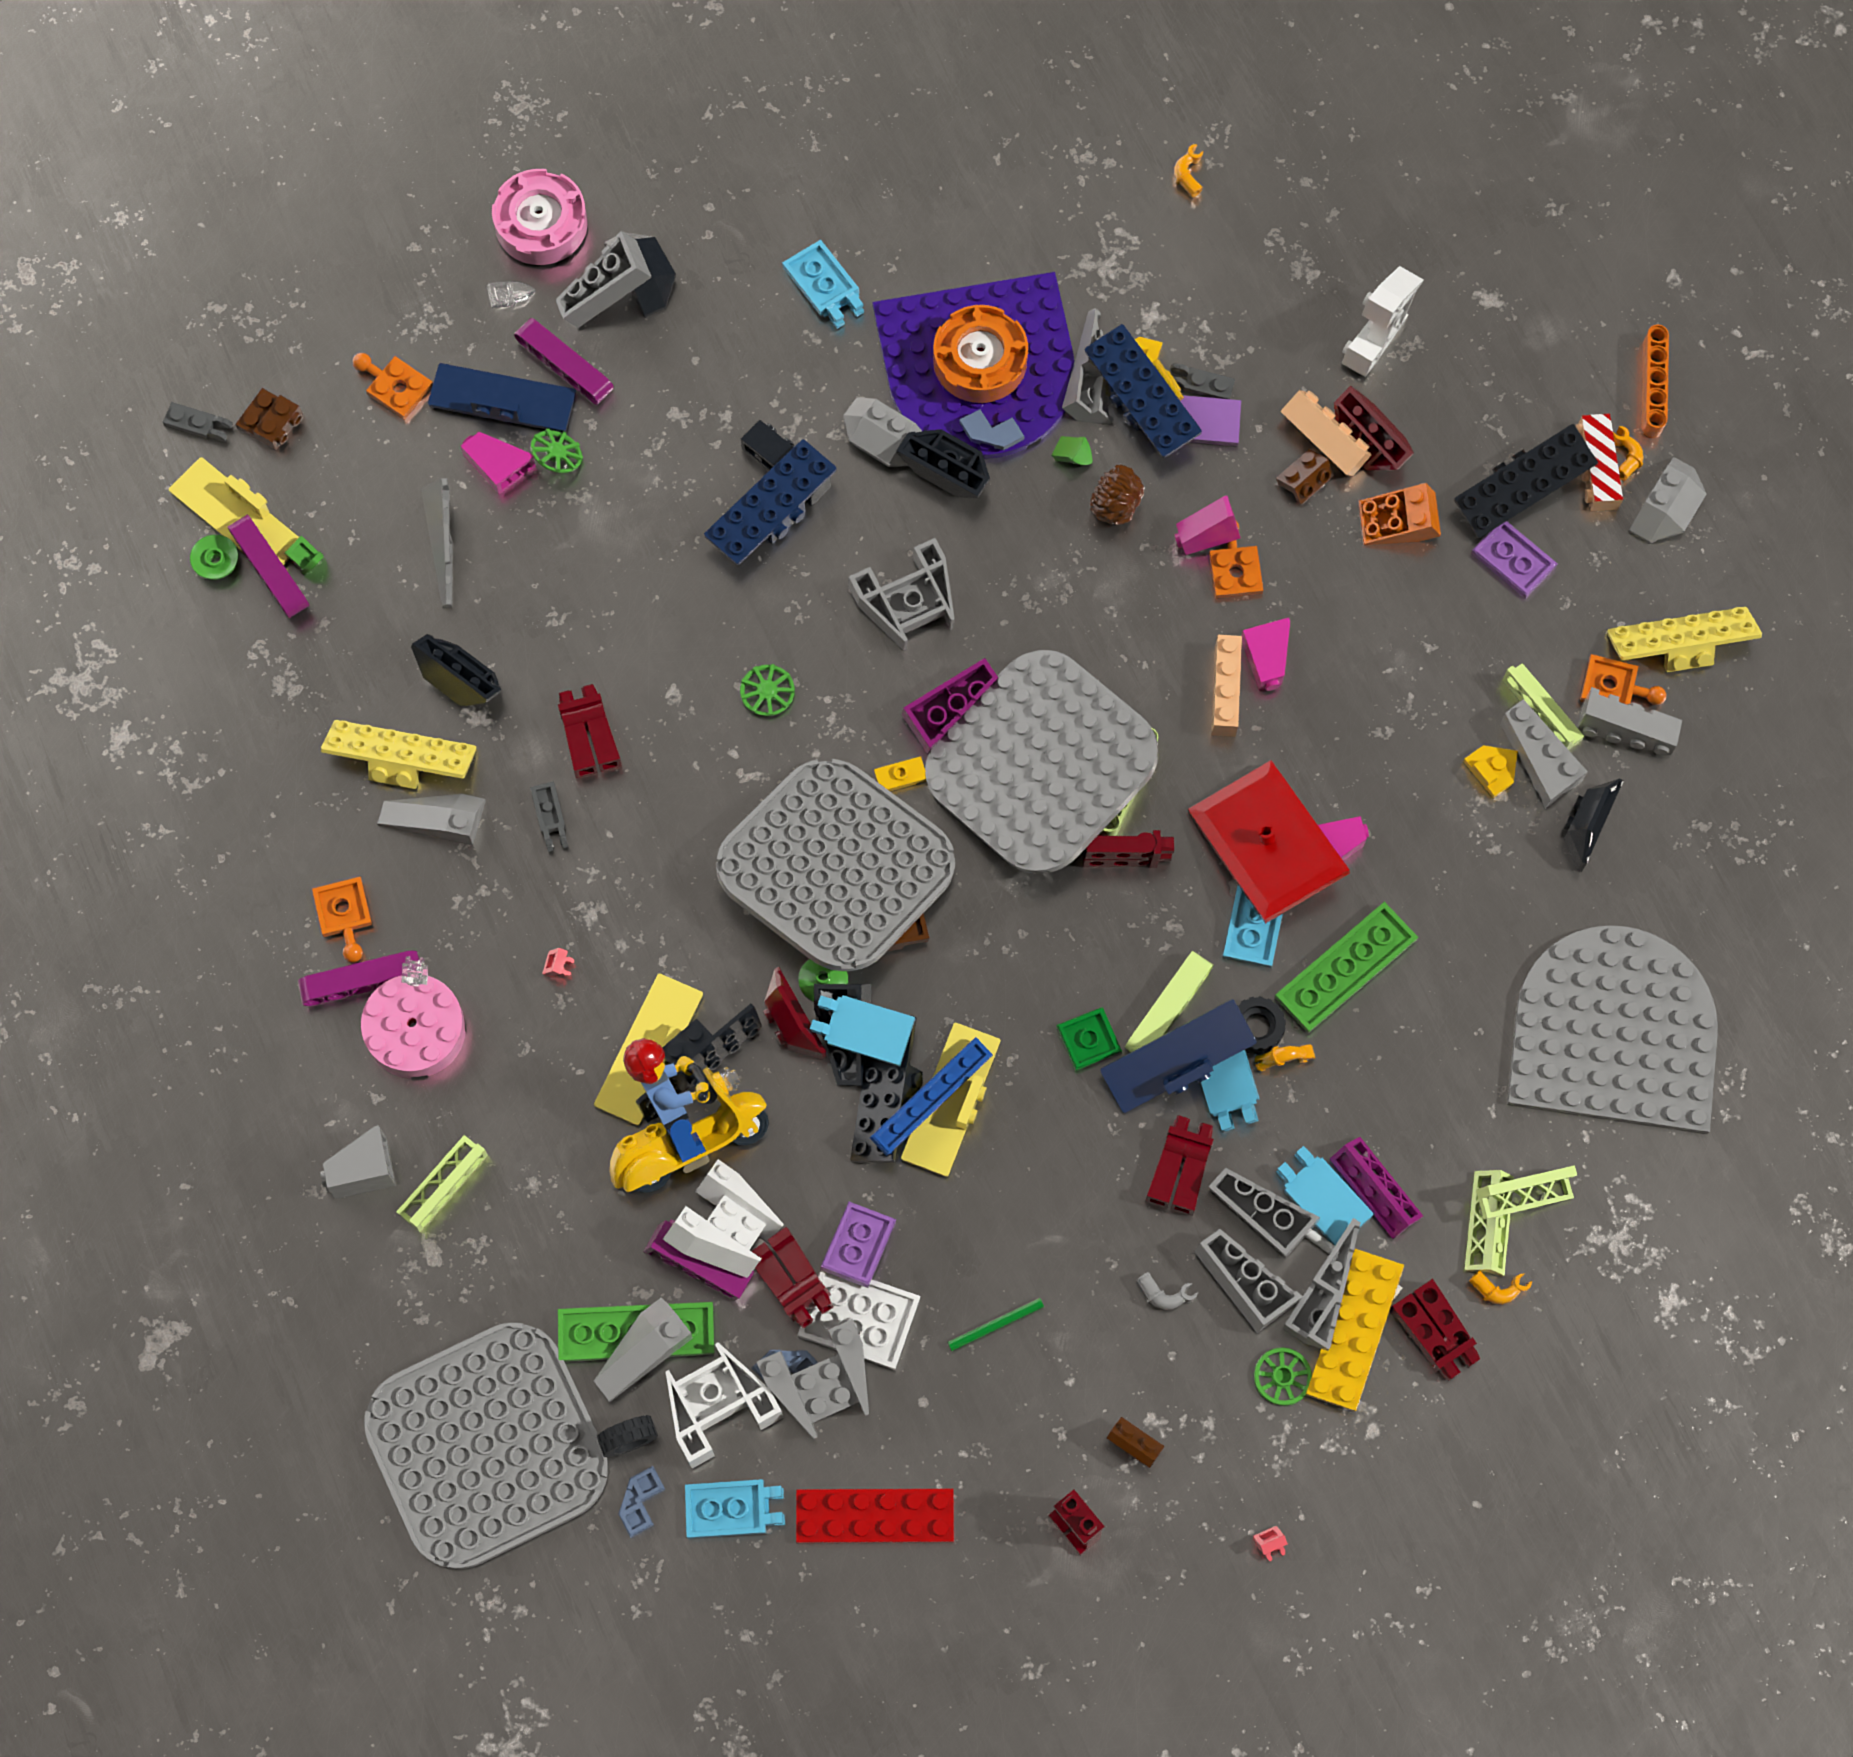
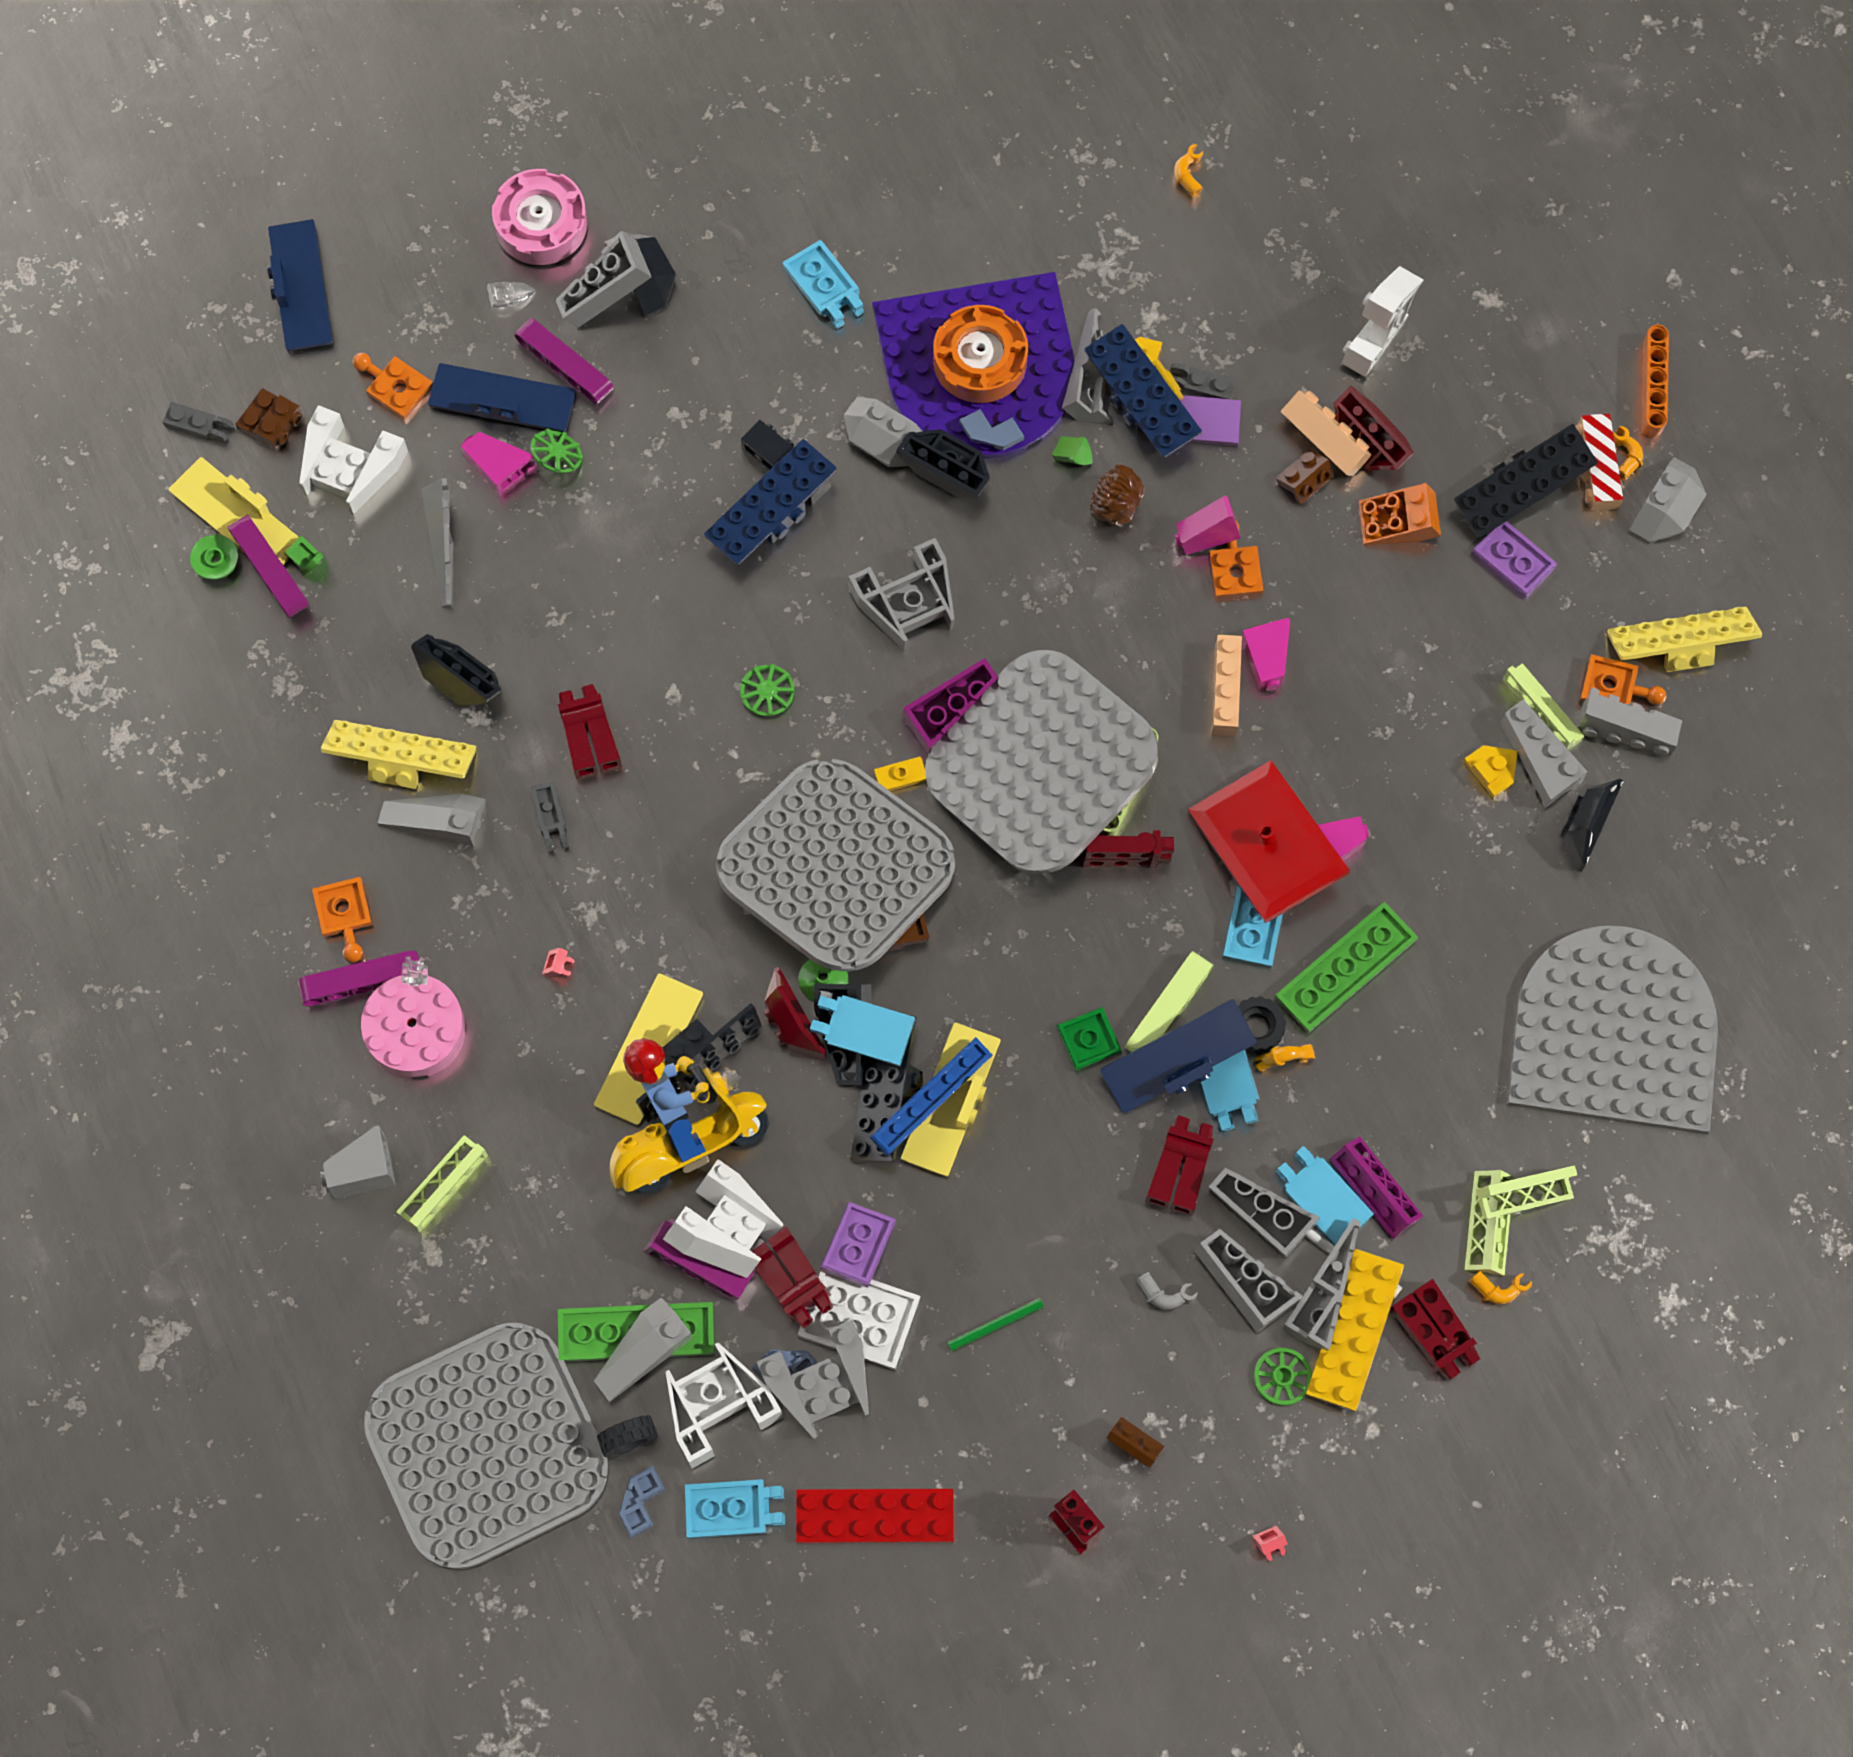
none -> dark blue bracket [267,219,333,351]
none -> white wedge [299,405,408,515]

